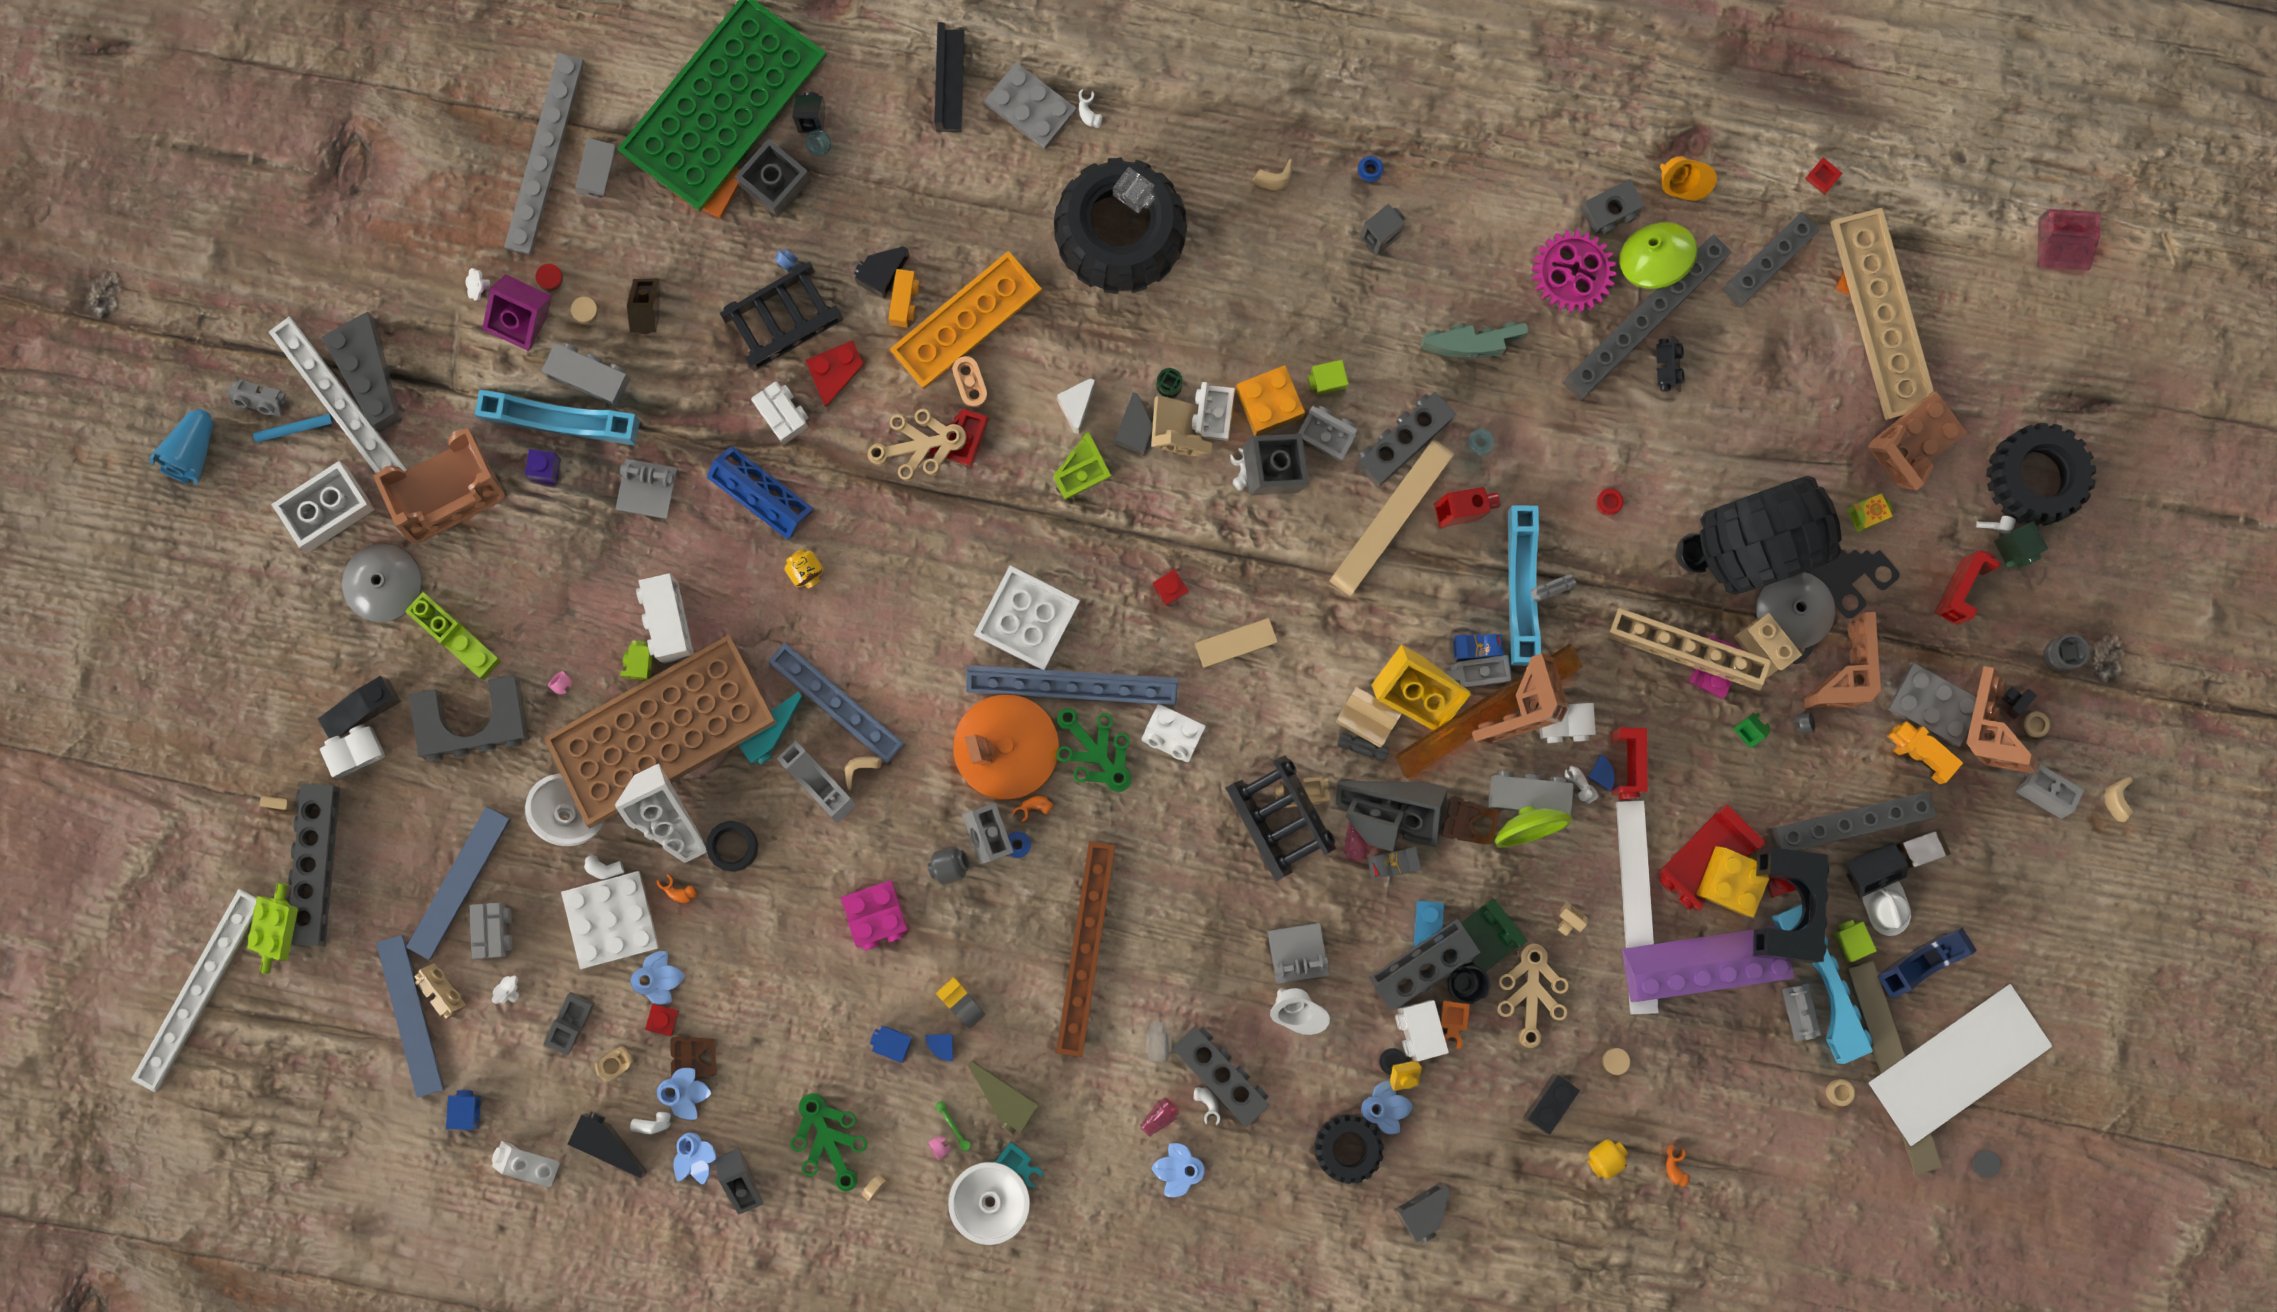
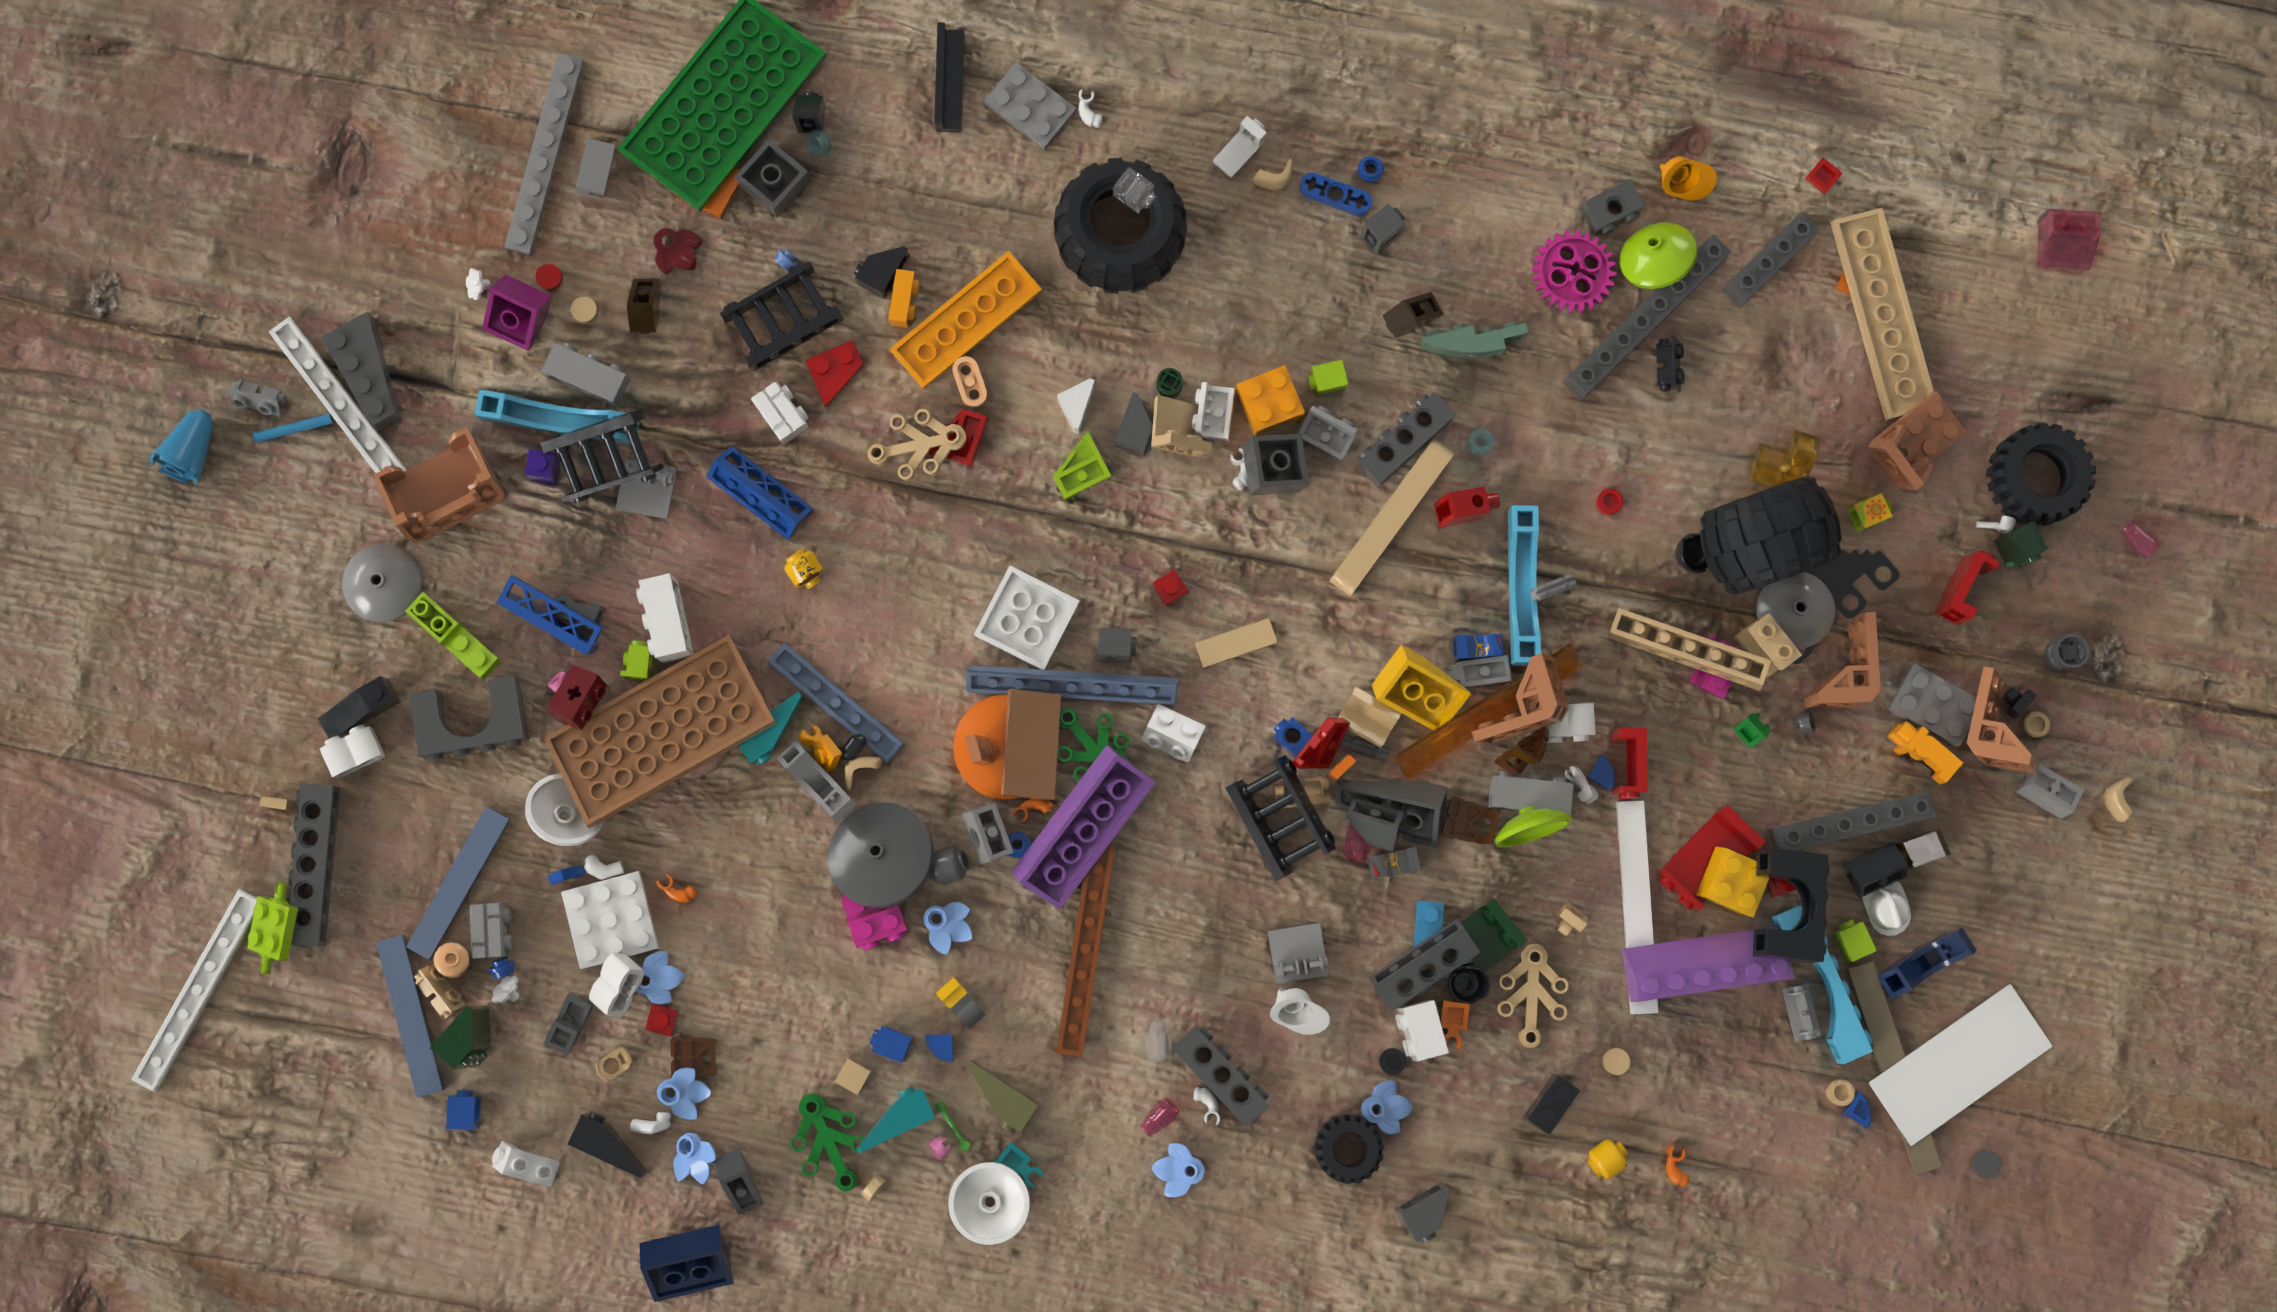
white brick [271,461,375,553] -> none
white wedge [615,763,707,863] -> none
black tyre [706,821,759,872] -> none
yellow plate [1390,1061,1422,1091] -> none
none -> dark green slope [430,1005,491,1070]
none -> light nougat head [434,942,470,978]
none -> blue plate [488,957,516,979]
none -> blue fence [496,575,604,655]
none -> black fence [541,408,664,503]
none -> dark red brick [546,665,608,730]
none -> blue tile [548,865,586,885]
none -> dark grey leg [552,594,606,632]
none -> white brick [589,953,644,1017]
none -> dark blue slope [639,1225,734,1302]
none -> dark red plate [653,228,703,275]
none -> light orange plate [799,725,842,773]
none -> dark grey dish [828,802,934,909]
none -> tan tile [835,1058,871,1095]
none -> black arm [837,734,867,760]
none -> teal slope [856,1086,935,1153]
none -> light blue plate [923,902,972,954]
none -> medium nougat tile [1001,689,1061,800]
none -> medium lavender slope [1011,745,1156,910]
none -> dark grey brick [1098,628,1137,662]
none -> white bracket [1213,116,1267,178]
none -> blue brick [1273,717,1313,758]
none -> red wing [1292,717,1350,769]
none -> blue beam [1300,173,1372,216]
none -> orange tile [1327,755,1356,783]
none -> dark brown slope [1382,292,1444,338]
none -> reddish brown piece [1495,727,1549,776]
none -> clear yellow brick [1749,430,1820,487]
none -> blue tile [1843,1091,1871,1129]
none -> clear pink cone [2121,521,2161,560]

